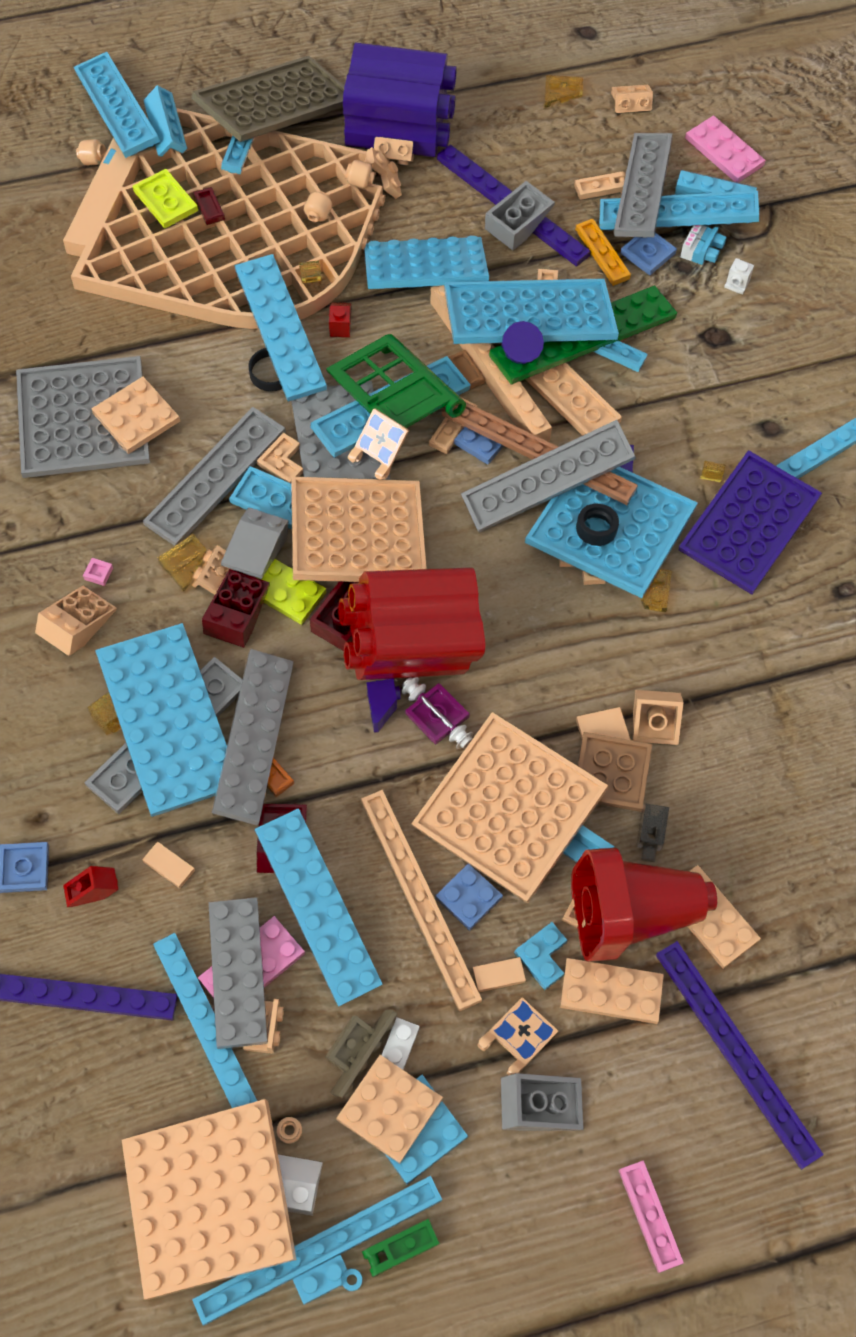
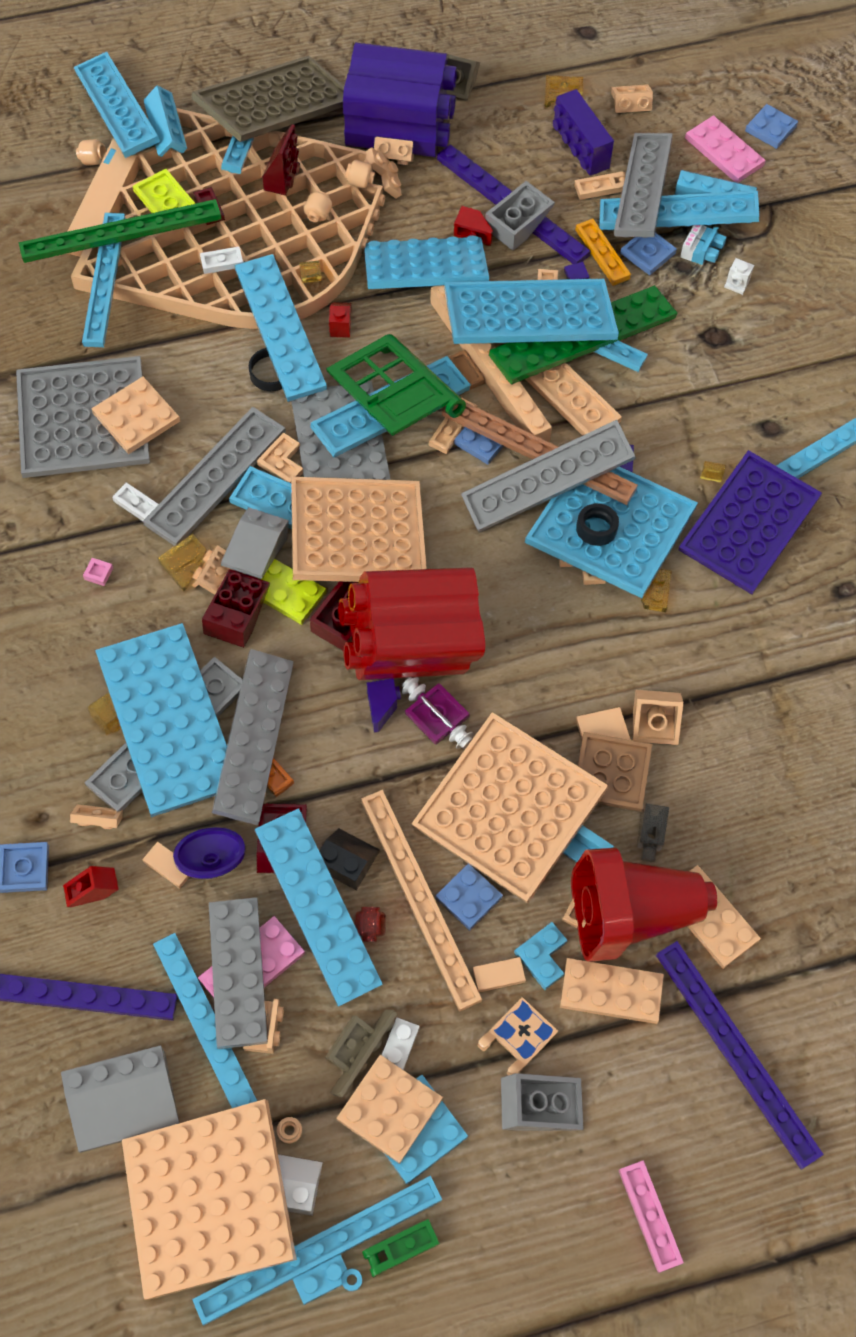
light nougat slope [35,586,117,656] -> none
light nougat flag [348,409,409,480] -> none
dark purple tile [501,321,544,364] -> none
none -> green plate [18,199,221,263]
none -> light grey slope [61,1045,180,1153]
none -> light nougat plate [70,804,123,829]
none -> medium azure plate [82,213,126,348]
none -> white plate [112,483,159,521]
none -> dark purple dish [173,827,245,879]
none -> white plate [200,247,243,274]
none -> dark red slope [262,124,300,196]
none -> black slope [319,828,380,891]
none -> clear red head [354,907,386,942]
none -> dark tan slope [440,52,480,100]
none -> red slope [454,206,493,246]
none -> dark purple brick [553,89,614,176]
none -> dark purple tile [564,262,590,279]
none -> medium blue plate [745,104,798,149]

